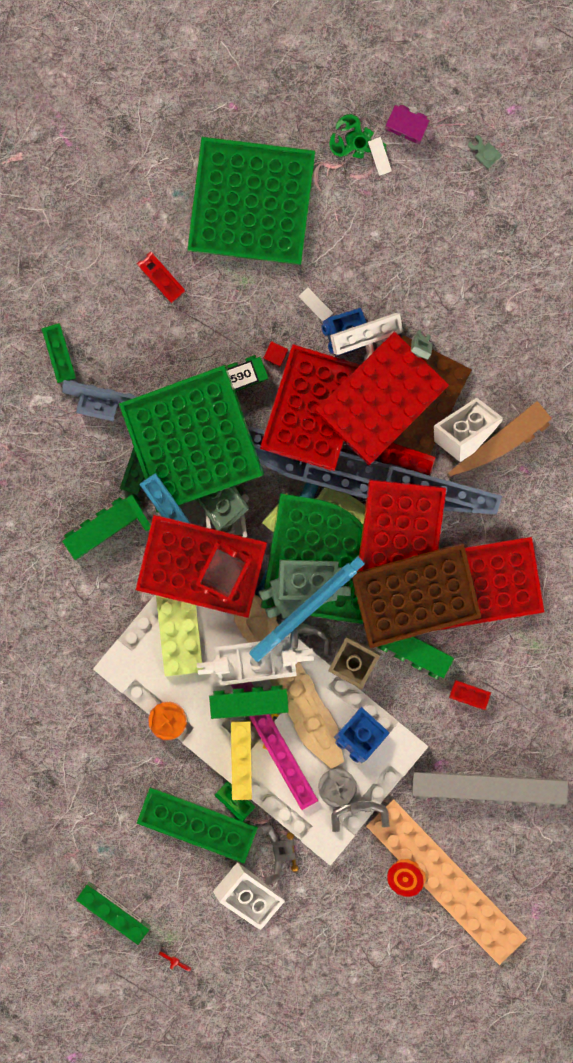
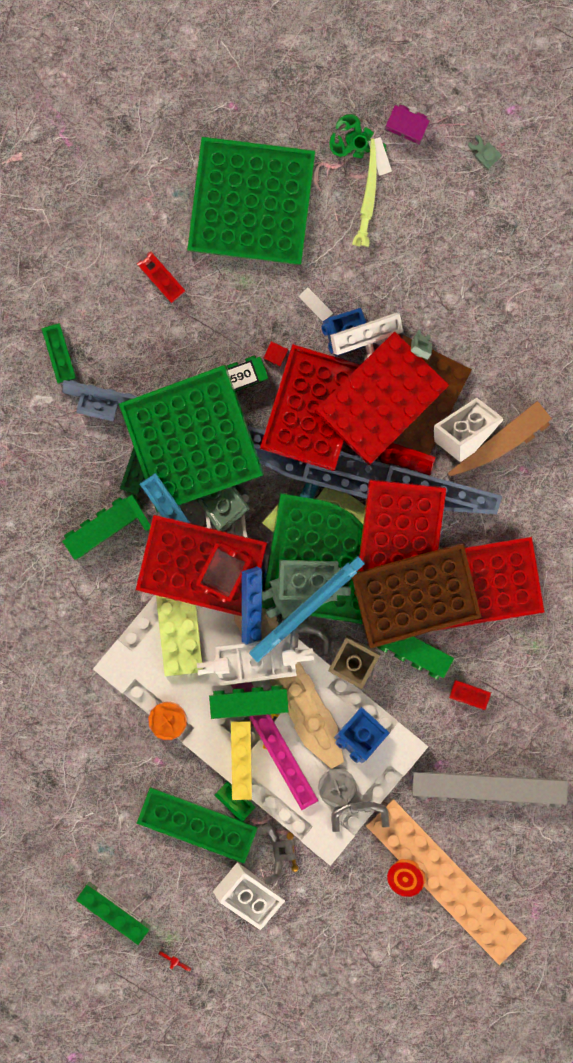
none -> blue plate [242,566,262,645]
none -> yellowish green sword [352,138,377,247]

